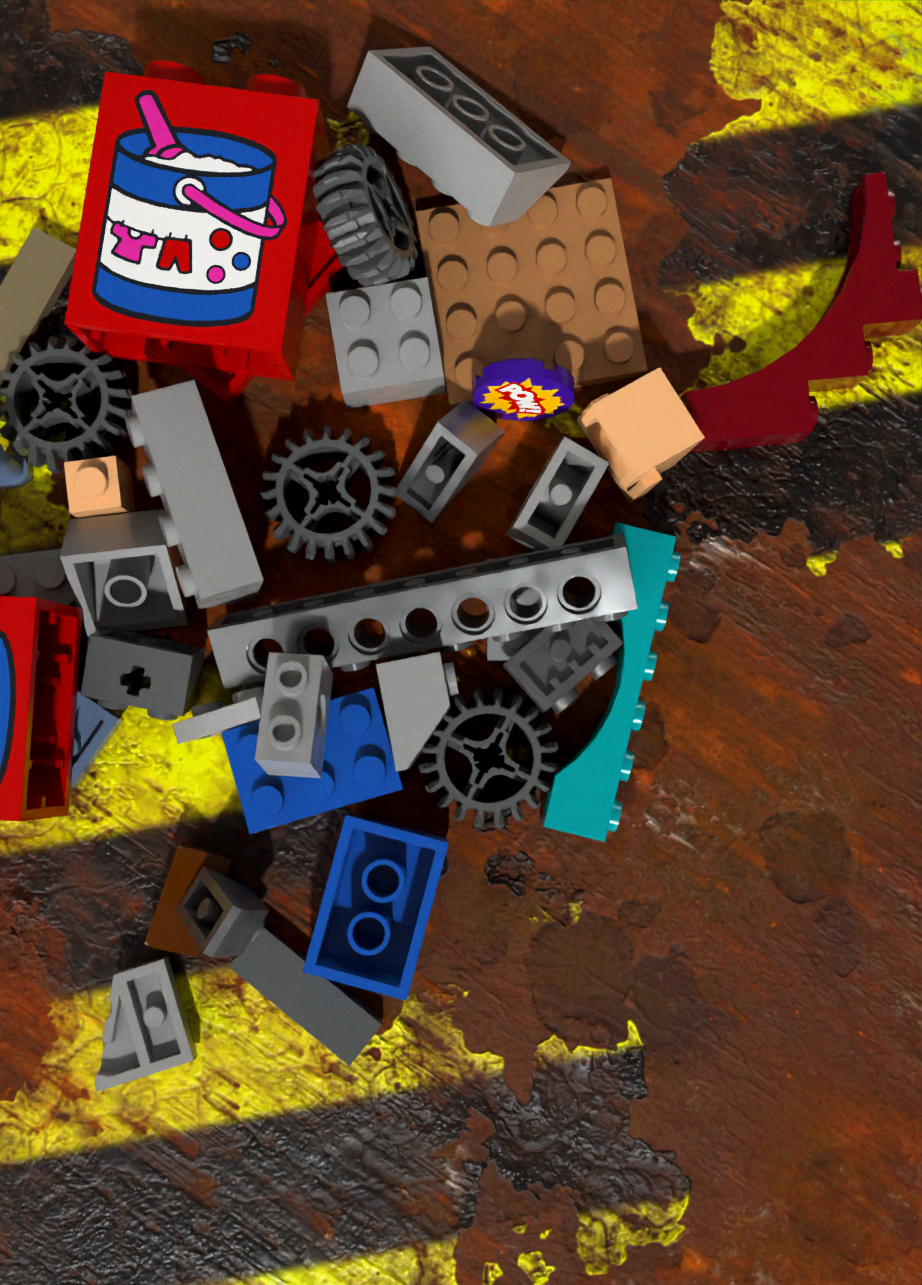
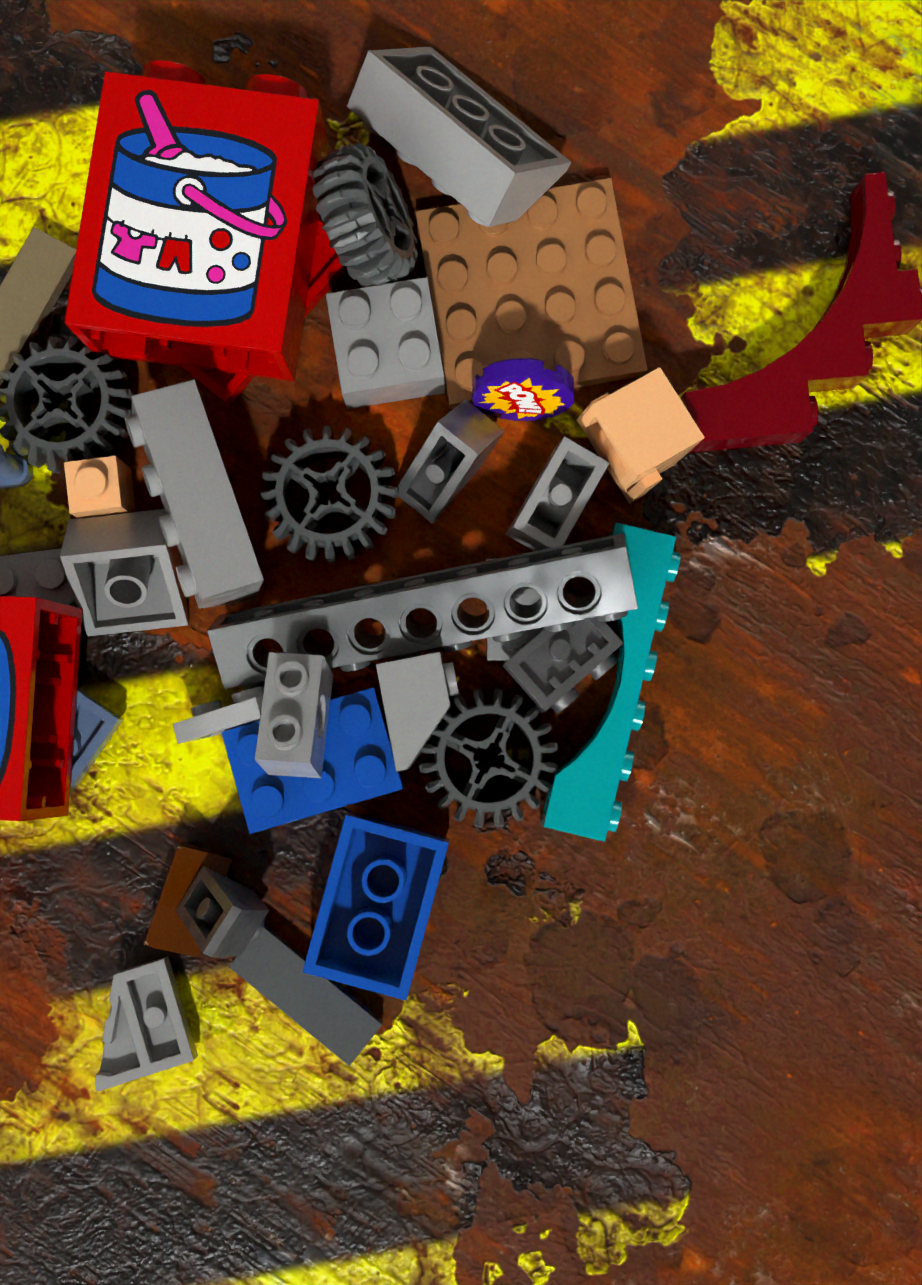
dark grey brick [80,627,205,720] -> none

